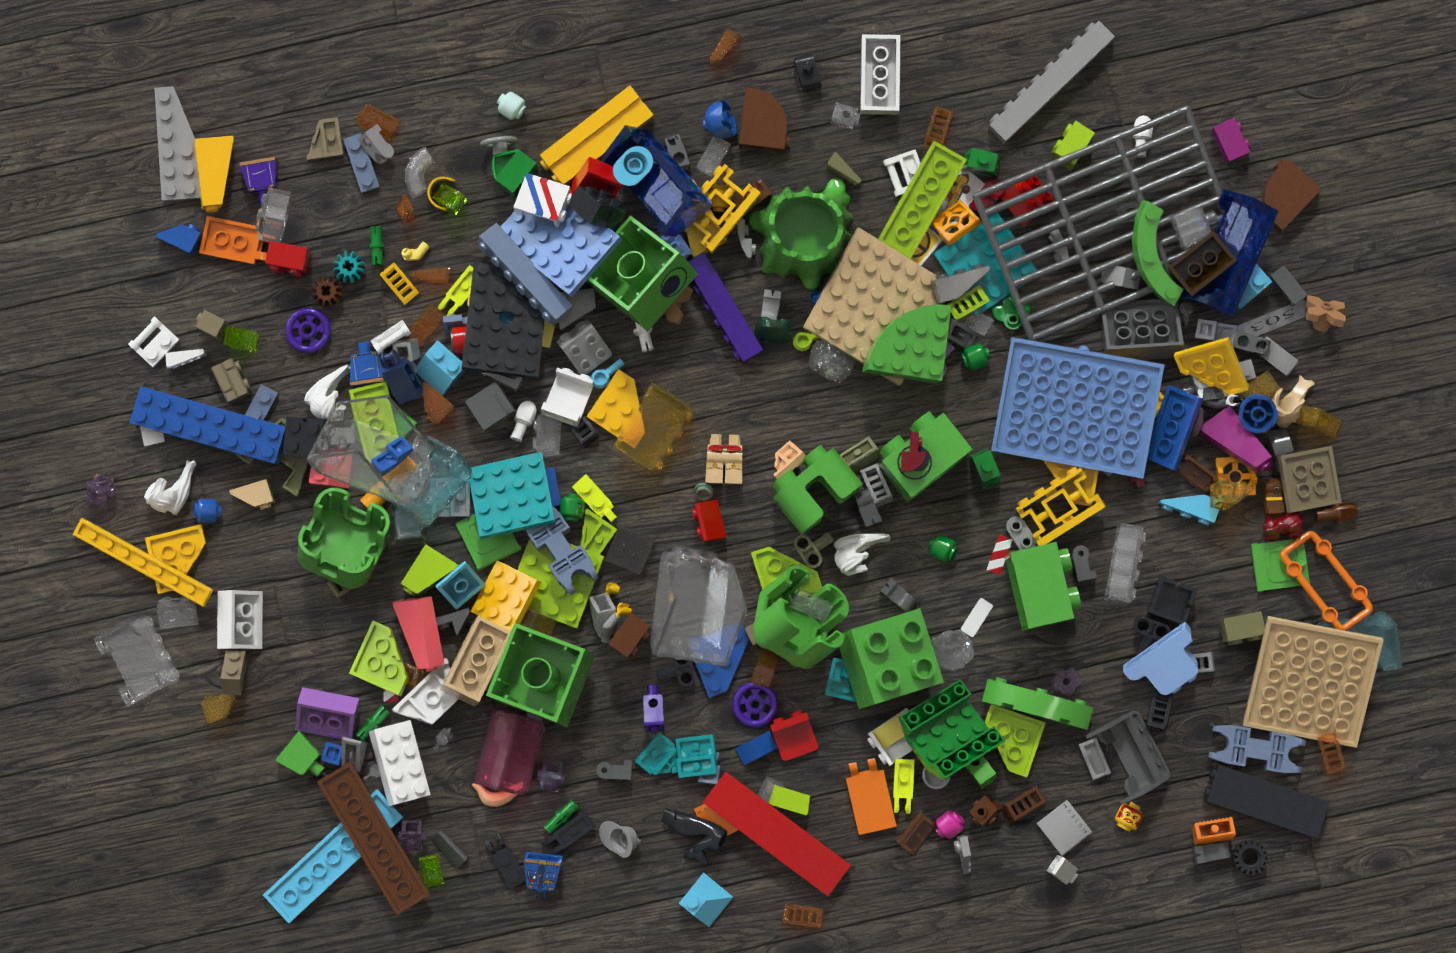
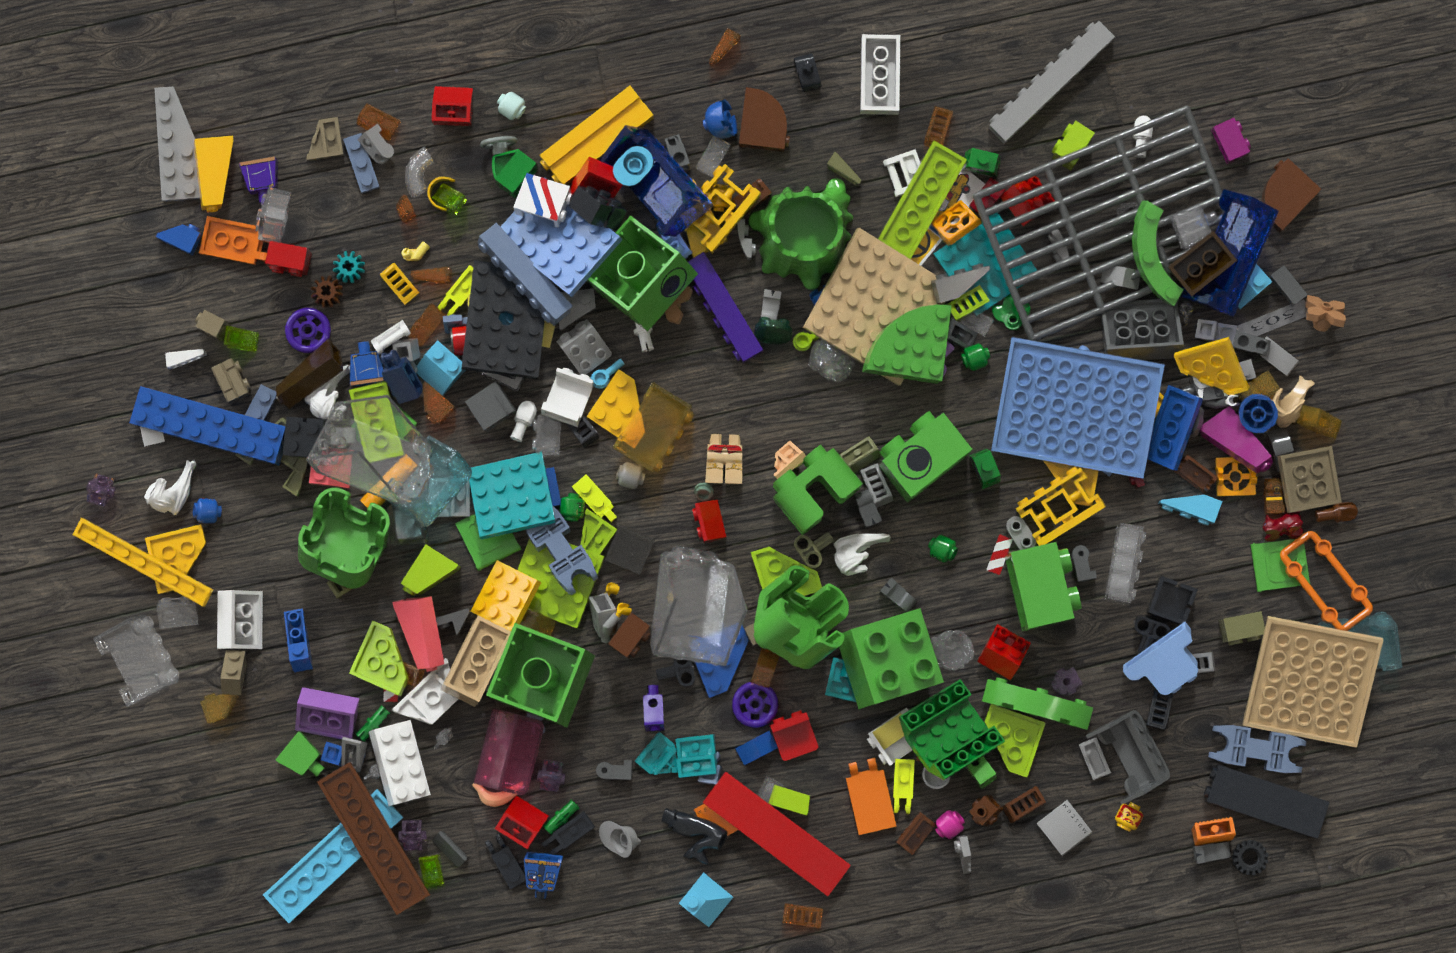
white plate [128,316,180,368] -> none
tan slope [229,479,275,510] -> none
green pin [369,226,384,266] -> none
blue slope [371,436,413,476] -> none
medium azure slope [436,561,486,610] -> none
clear plate [790,588,834,622] -> none
clear brick [831,102,860,129] -> none
dark red brick [901,432,926,473] -> none
white sticker [961,598,993,637] -> none
white slope [1046,855,1078,885] -> none
clear yellow slope [1210,479,1254,510] -> none
clear orange slope [1317,732,1346,774] -> none
none -> dark brown slope [276,339,343,409]
none -> blue slope [284,608,313,672]
none -> red slope [432,86,473,126]
none -> red slope [495,795,549,849]
none -> light grey head [616,462,645,489]
none -> red slope [977,624,1031,681]

